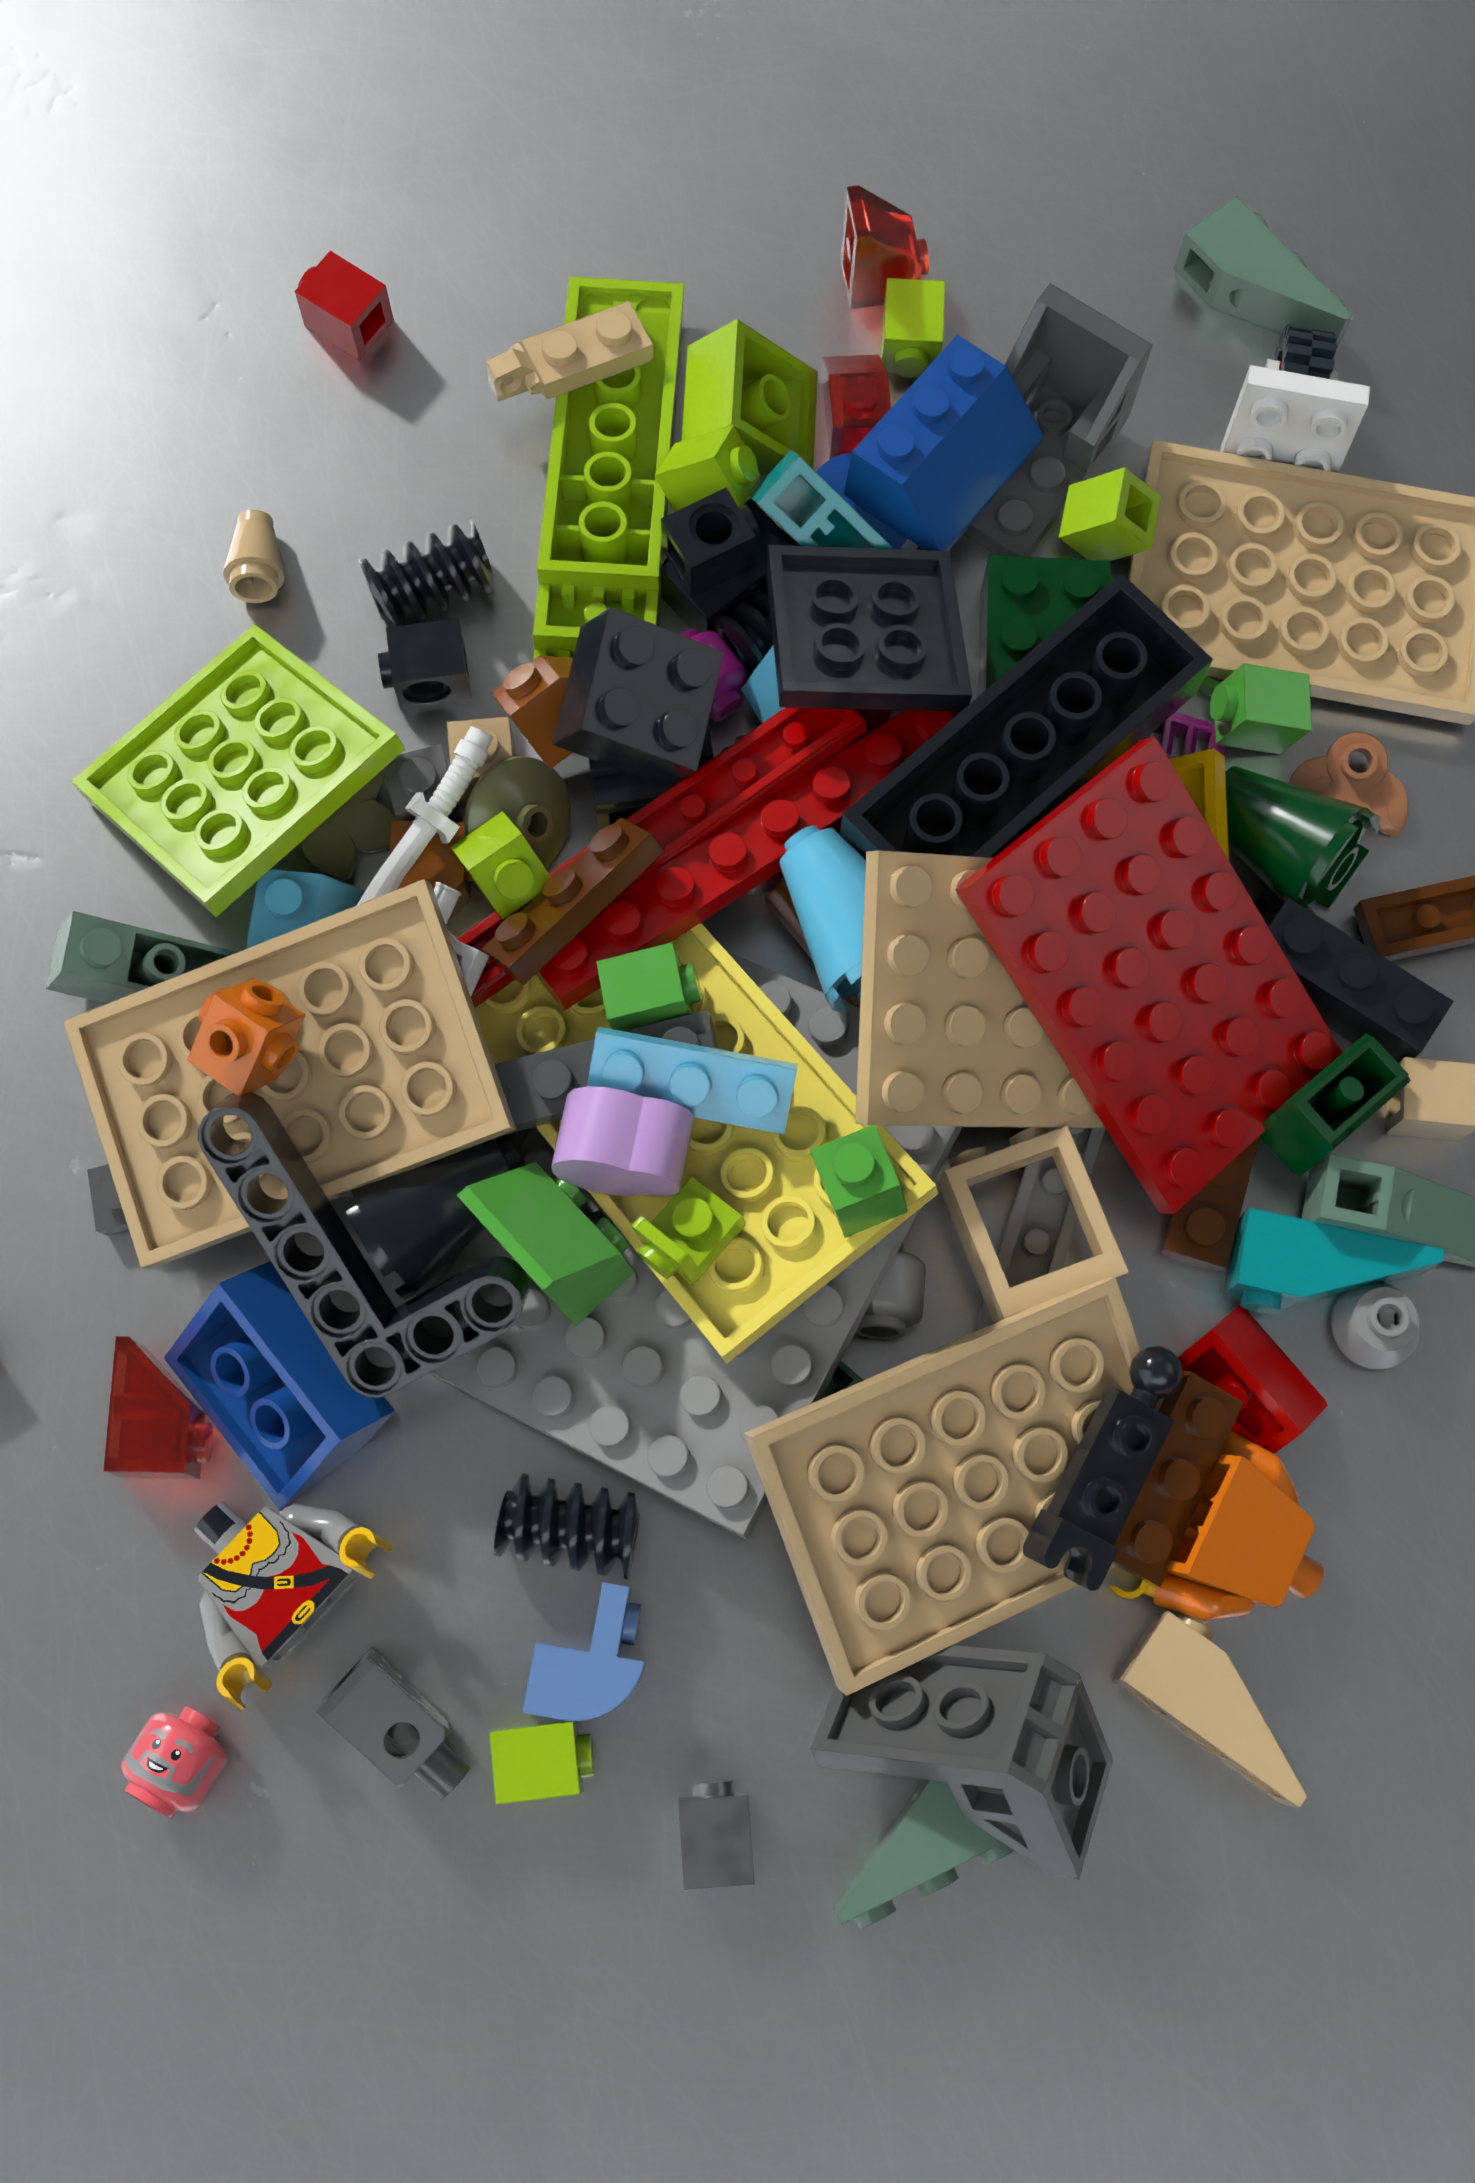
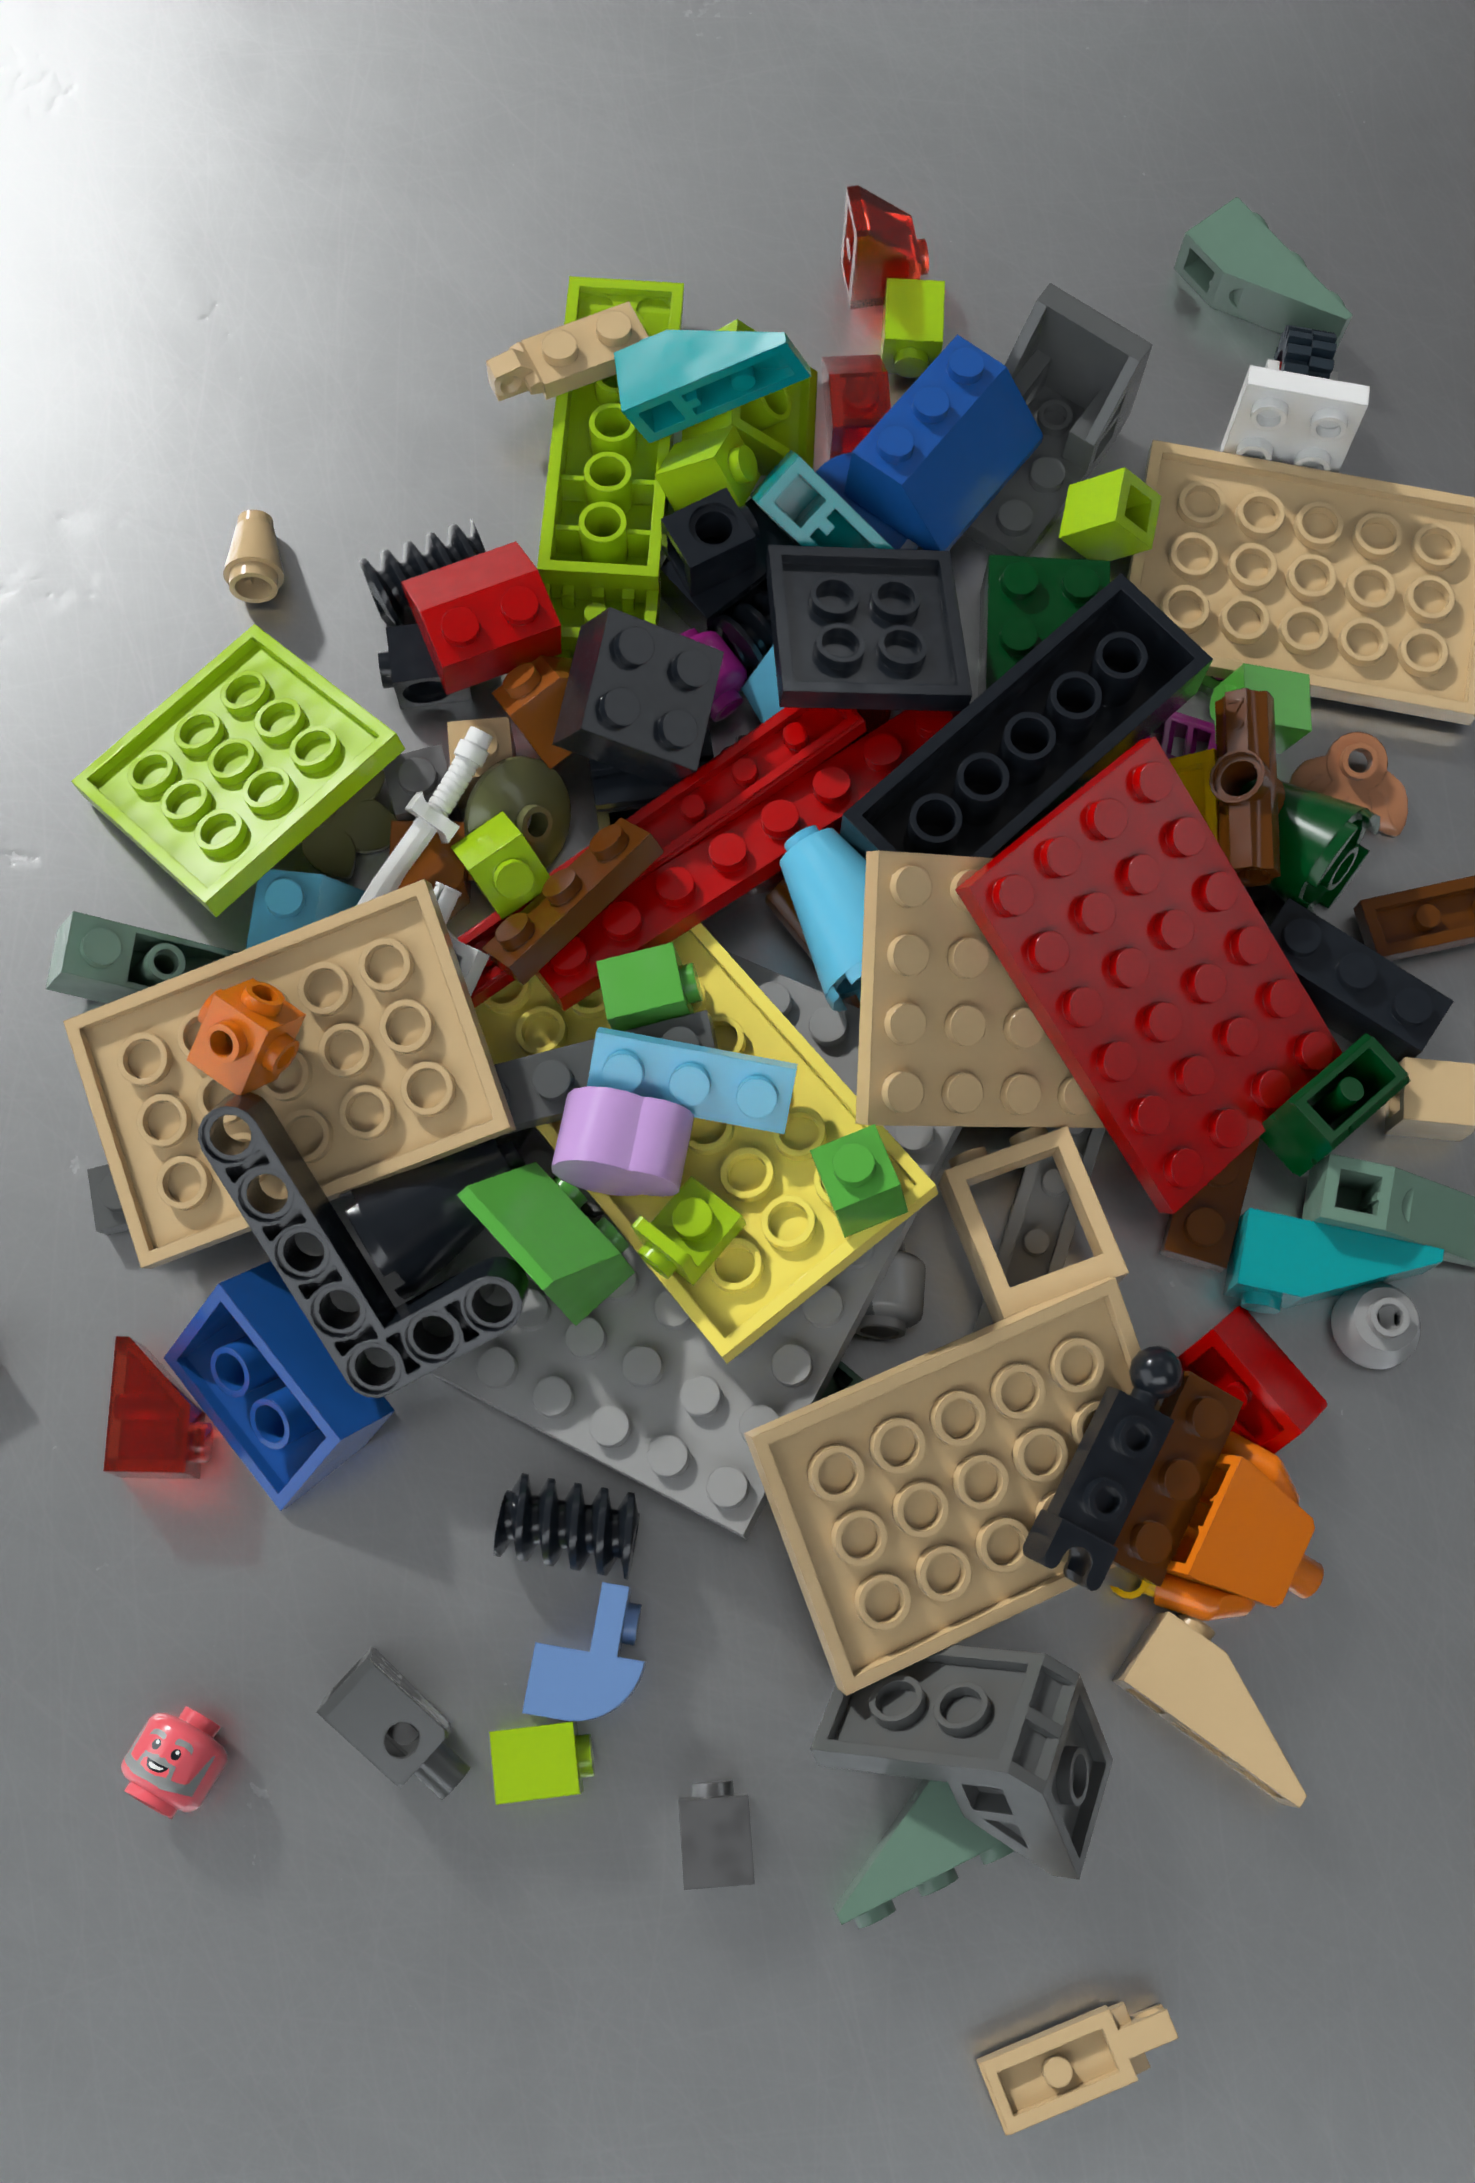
torso [194,1501,392,1711] -> none
red brick [294,250,394,361] -> none
none -> red slope [401,541,562,695]
none -> teal slope [614,330,811,443]
none -> tan hinge [976,2002,1179,2136]
none -> reddish brown piece [1209,688,1286,887]

